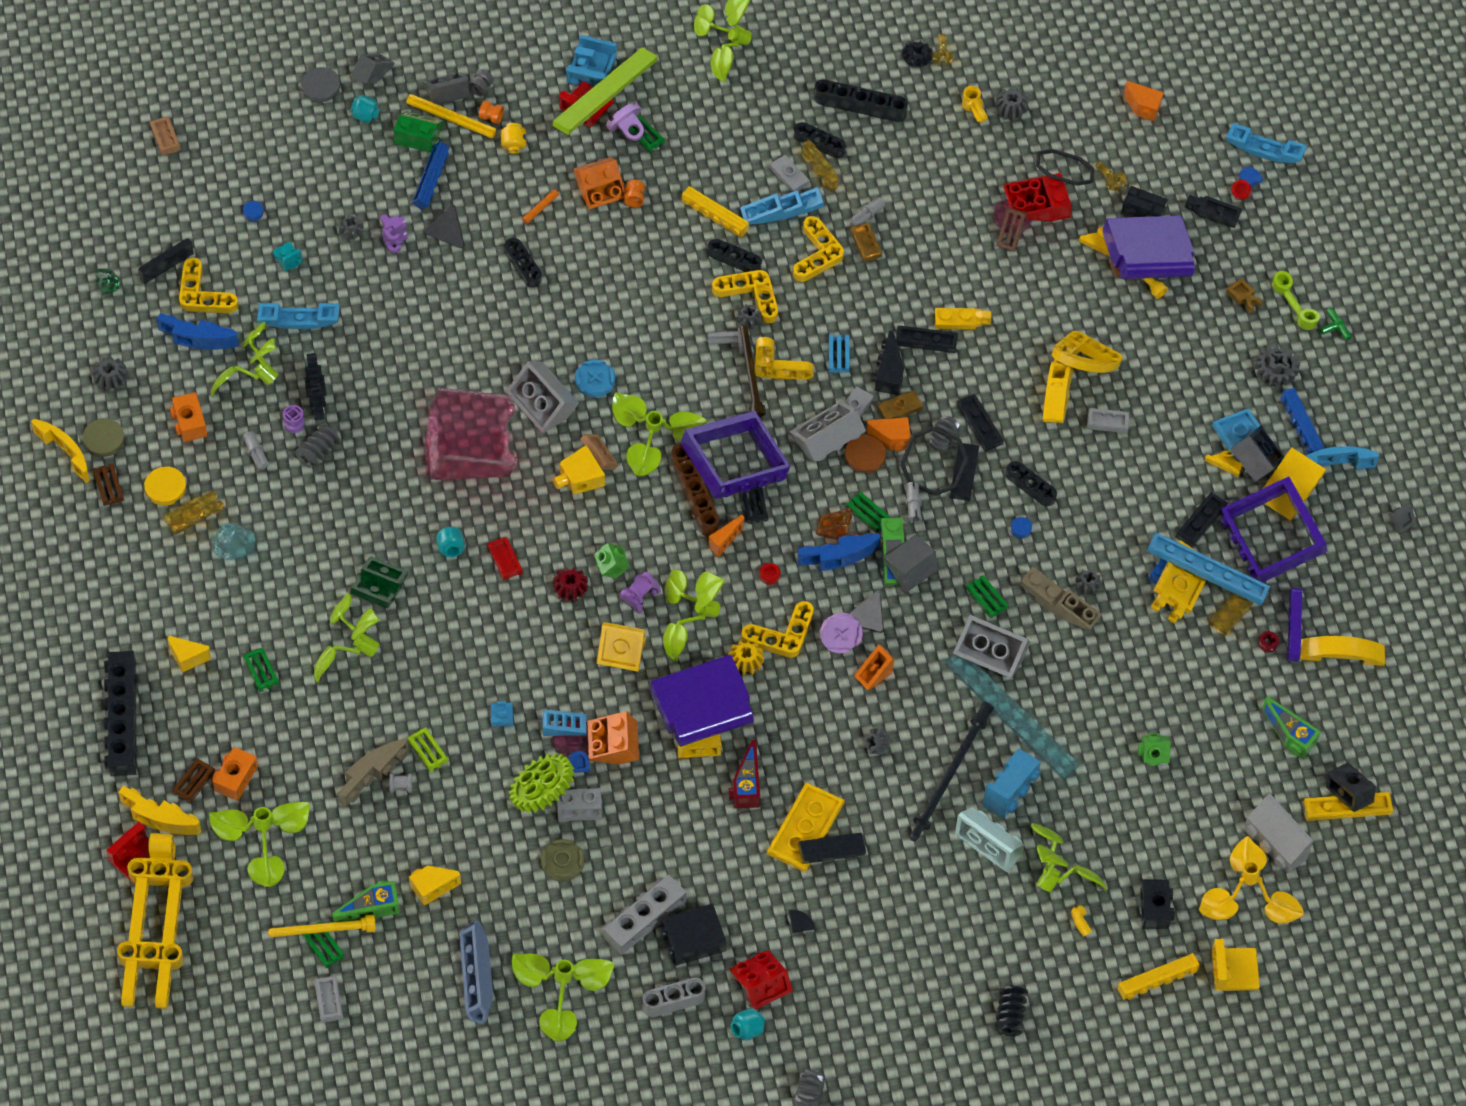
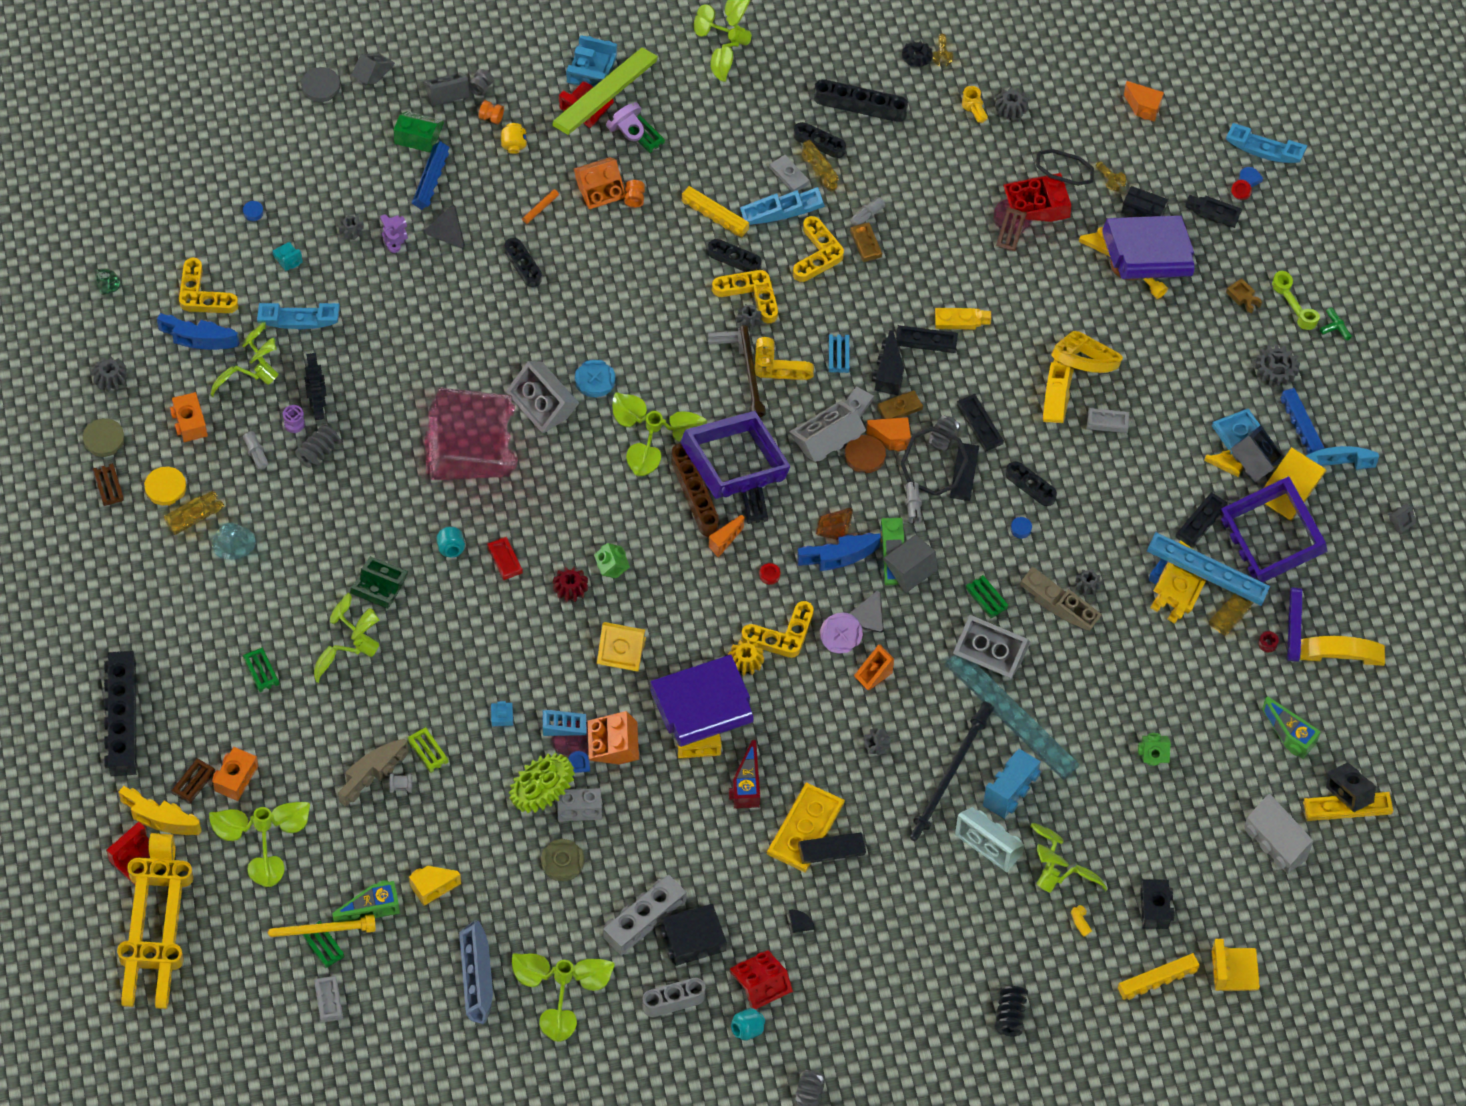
yellow slope [31,419,90,483] -> none
black tile [138,238,194,285] -> none
medium nougat plate [150,116,181,156] -> none
yellow slope [168,636,211,673] -> none
teal head [350,95,380,123] -> none
yellow axle [406,94,496,138] -> none
yellow torso [553,445,605,495] -> none
medium nougat plate [580,434,618,470] -> none
medium lavender piece [620,572,661,614] -> none
lime plant [663,569,725,662] -> none
green tile [846,491,890,533] -> none
yellow plant [1199,836,1304,924] -> none

